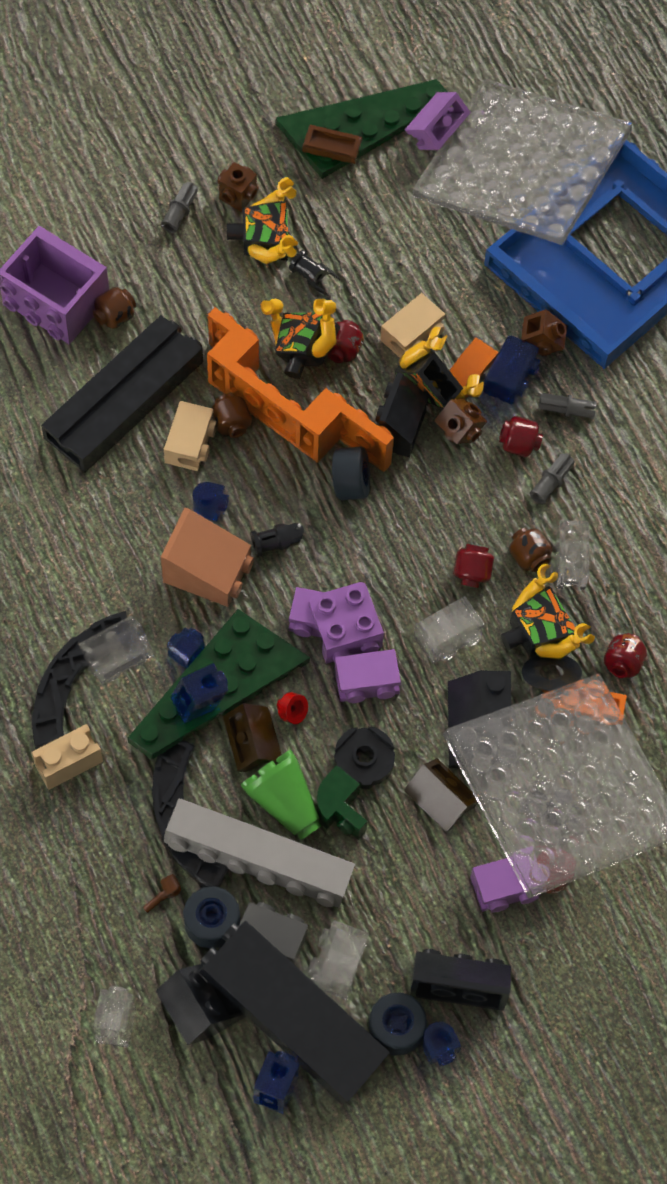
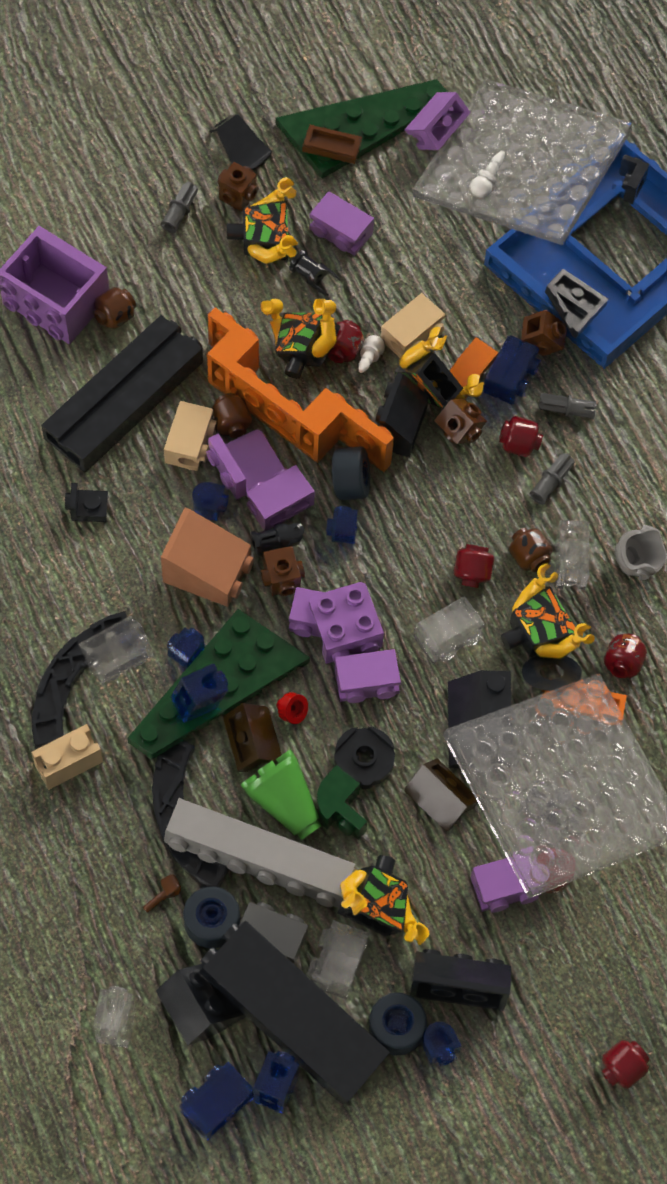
none -> black bracket [65,483,109,522]
none -> clear blue brick [180,1061,255,1141]
none -> medium lavender bracket [206,430,284,500]
none -> black piece [209,113,272,170]
none -> medium lavender brick [246,465,315,531]
none -> reddish brown brick [260,546,305,596]
none -> medium lavender brick [309,191,374,256]
none -> clear blue plate [326,506,358,544]
none -> torso [338,855,430,945]
none -> white bar [358,335,385,373]
none -> white bar [470,150,505,198]
none -> black wing [545,269,609,338]
none -> dark red head [601,1040,650,1089]
none -> light grey cap [614,525,667,580]
none -> black bracket [619,155,649,205]

